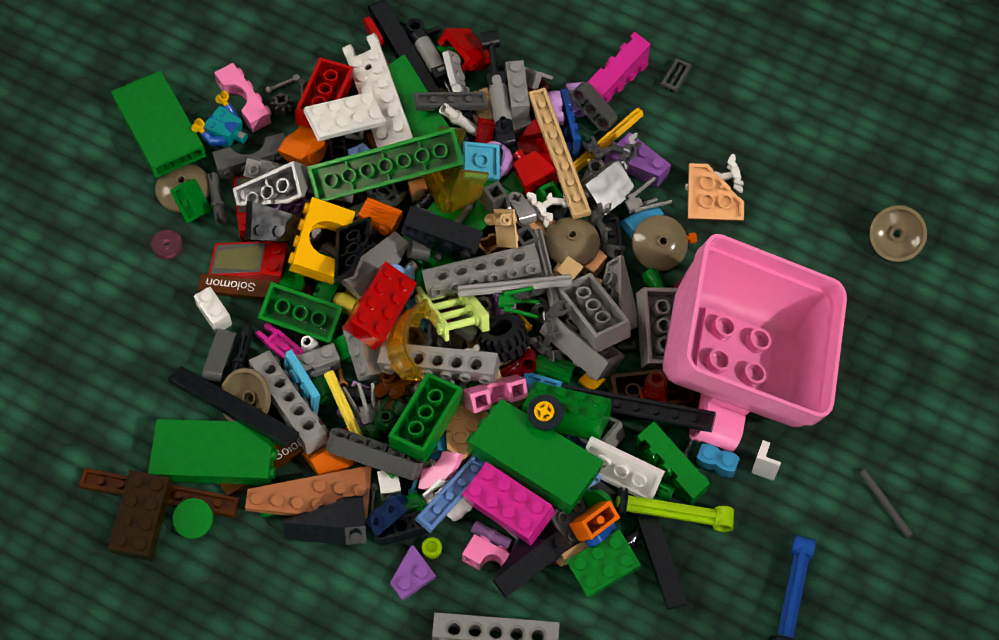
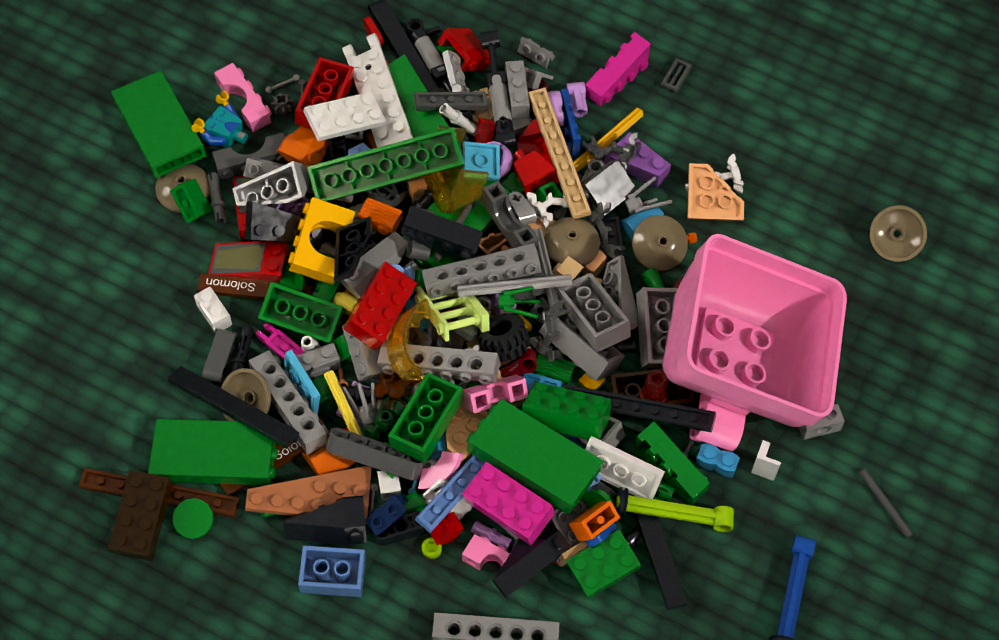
clear pink piece [151,230,183,260] -> none
medium lavender wing [390,545,436,601] -> none
tan hinge [484,209,519,248] -> none
black wheel [527,394,564,431] -> none
dark grey beam [571,82,618,131] -> none
none -> medium blue brick [298,546,366,597]
none -> red brick [430,512,464,546]
none -> light grey hinge [517,37,555,69]
none -> light grey brick [799,404,845,440]

